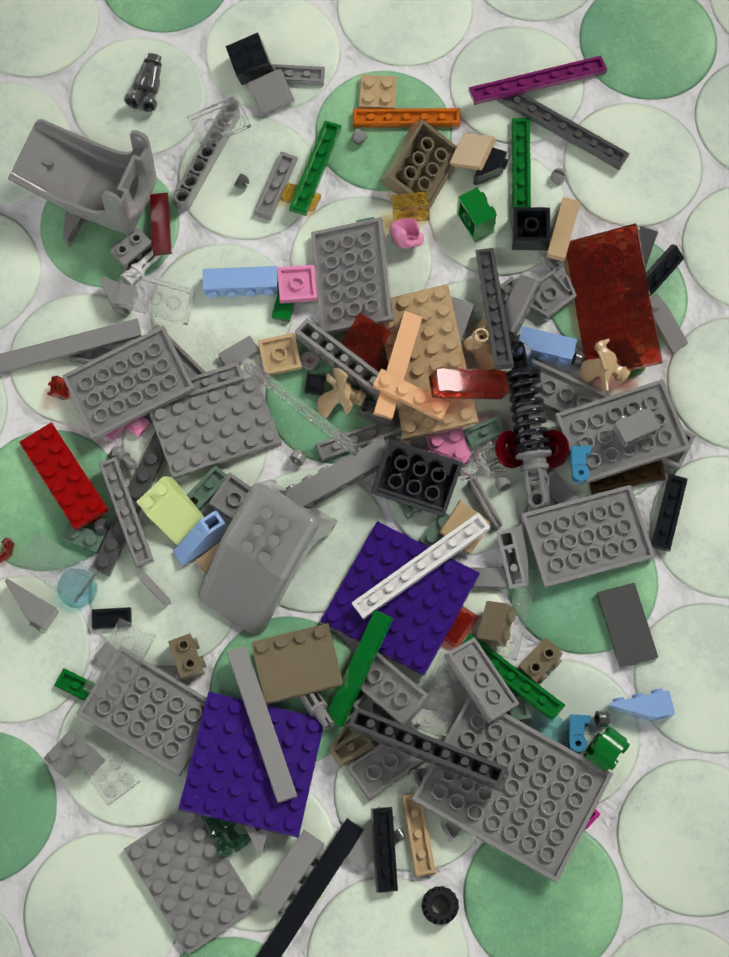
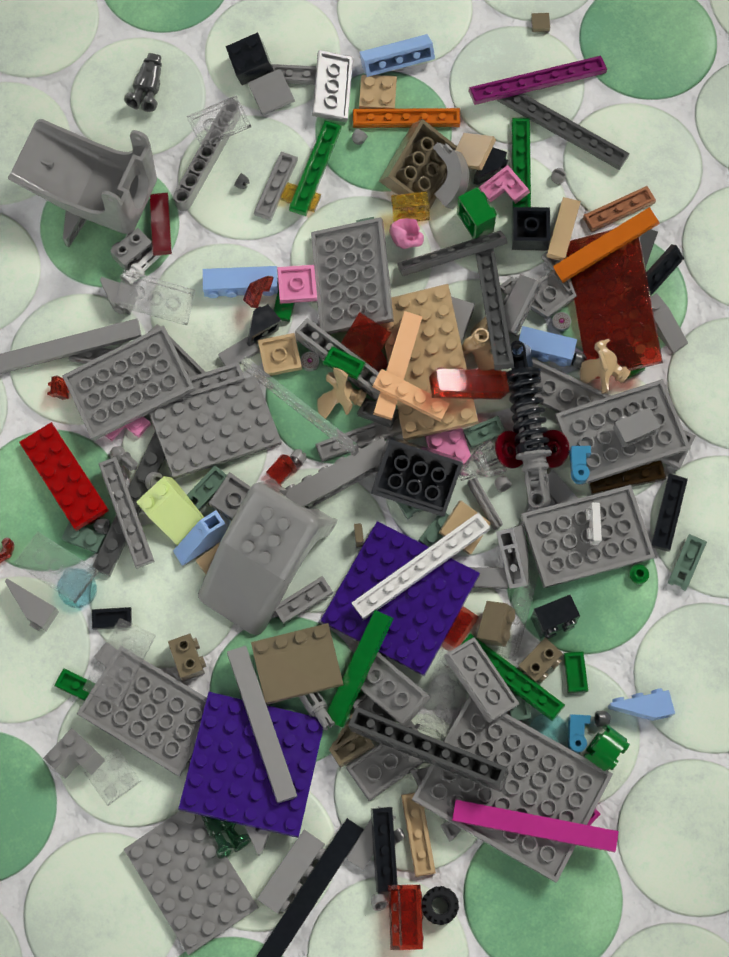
light grey tile [138,571,171,607] -> none
black plate [304,374,326,396] -> none
dark grey tile [597,582,658,668] -> none
none -> light grey tile [145,472,163,490]
none -> clear red slope [243,276,274,308]
none -> black slope [247,304,281,346]
none -> clear red tile [266,454,297,486]
none -> light grey plate [275,576,333,625]
none -> tile [312,50,353,122]
none -> green tile [323,346,366,380]
none -> dark tan tile [354,523,364,548]
none -> light blue brick [360,34,435,77]
none -> light grey hinge [371,893,389,911]
none -> clear red brick [388,885,424,950]
none -> dark grey tile [397,230,508,276]
none -> light grey arch [433,142,469,209]
none -> dark pink tile [452,800,619,853]
none -> bright pink plate [479,165,530,204]
none -> dark tan tile [531,13,550,32]
none -> black brick [531,594,580,639]
none -> light grey tile [552,312,571,332]
none -> orange tile [553,207,660,283]
none -> green tile [563,651,588,693]
none -> nougat tile [583,186,656,233]
none -> white plate [586,503,602,546]
none -> green plate [629,565,649,584]
none -> sand green plate [668,534,707,591]

